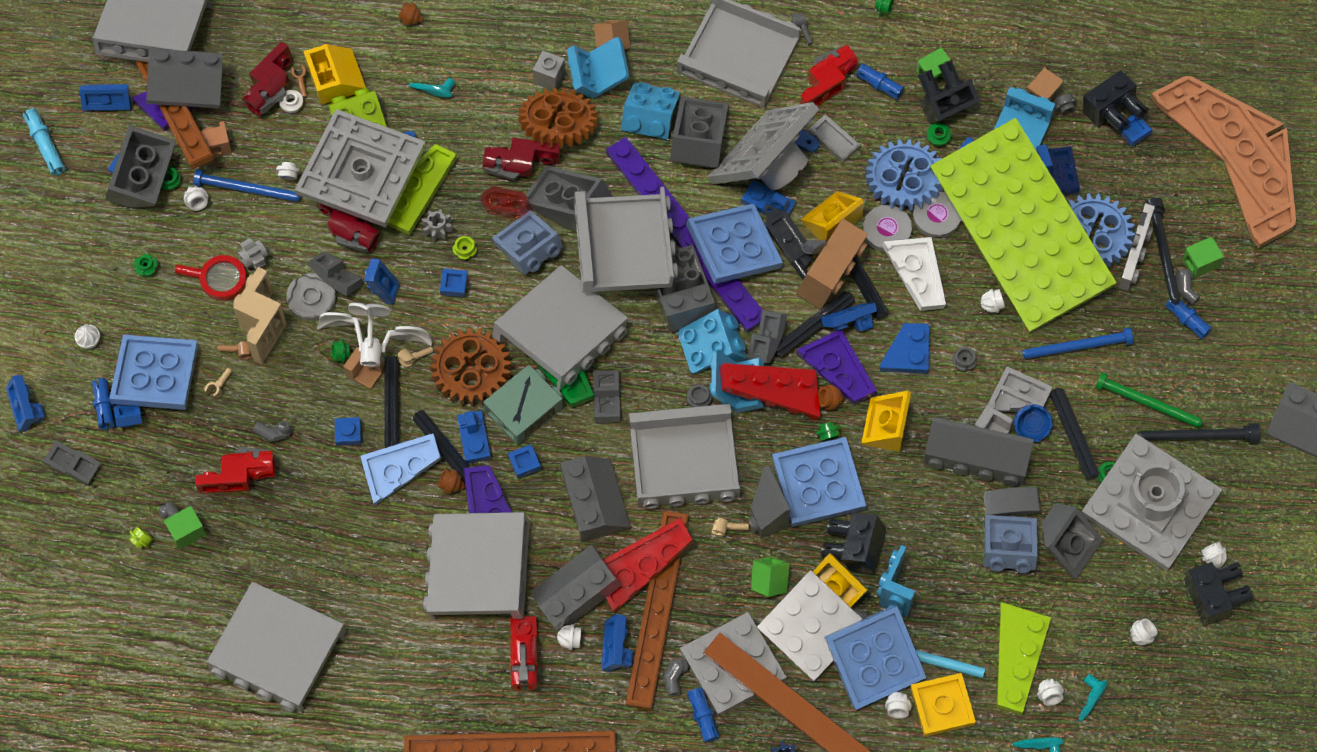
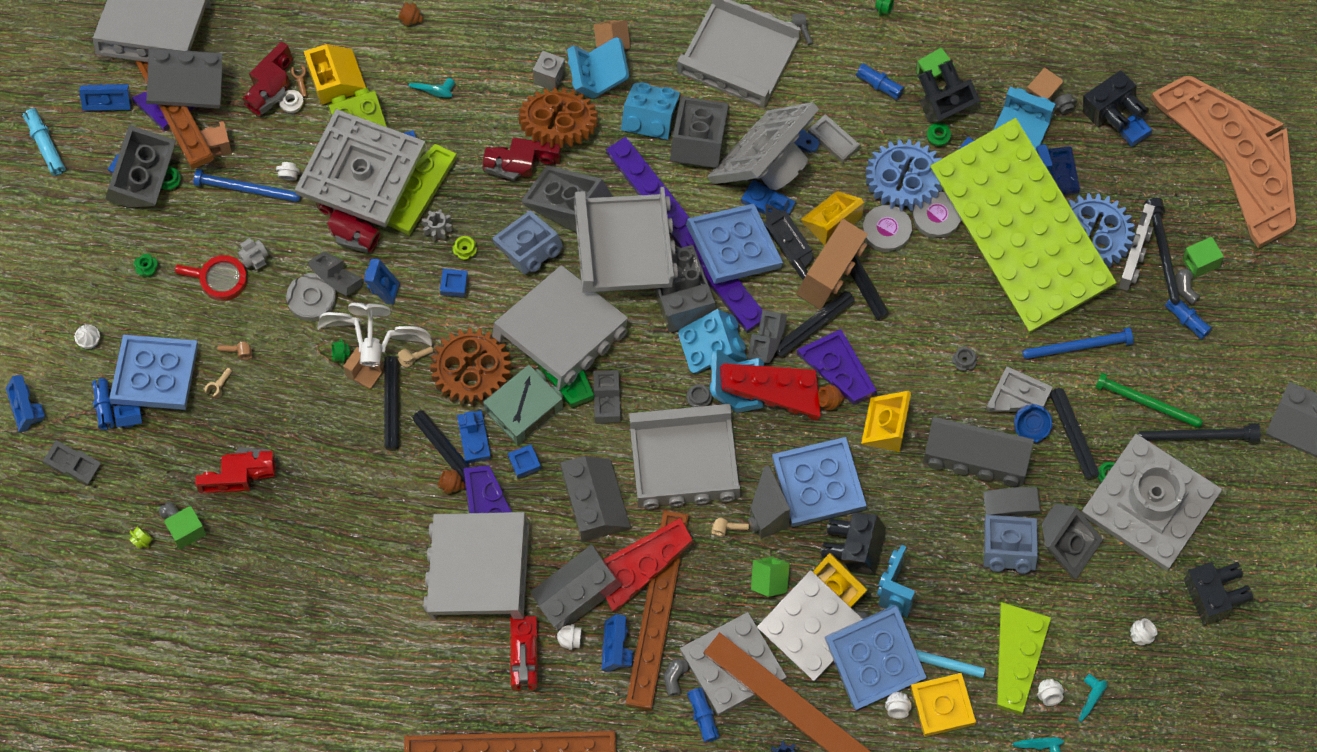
white plate [184,185,208,211] -> none
light grey panel [207,582,346,713] -> none
tan bracket [233,267,287,365] -> none
dark grey arm [253,421,291,442] -> none
blue plate [335,417,361,446] -> none
light blue wing [360,434,441,505] -> none
clear red plate [481,187,530,217] -> none
red plate [800,45,858,107] -> none
flat silver bar [801,239,826,255] -> none
green plate [816,422,841,441] -> none
blue hinge [821,303,877,331] -> none
blue wing [880,323,929,374] -> none
white wing [882,237,946,311] -> none
light grey panel [974,405,1014,434] -> none
white plate [981,289,1005,313] -> none
white plate [1201,542,1227,568] -> none

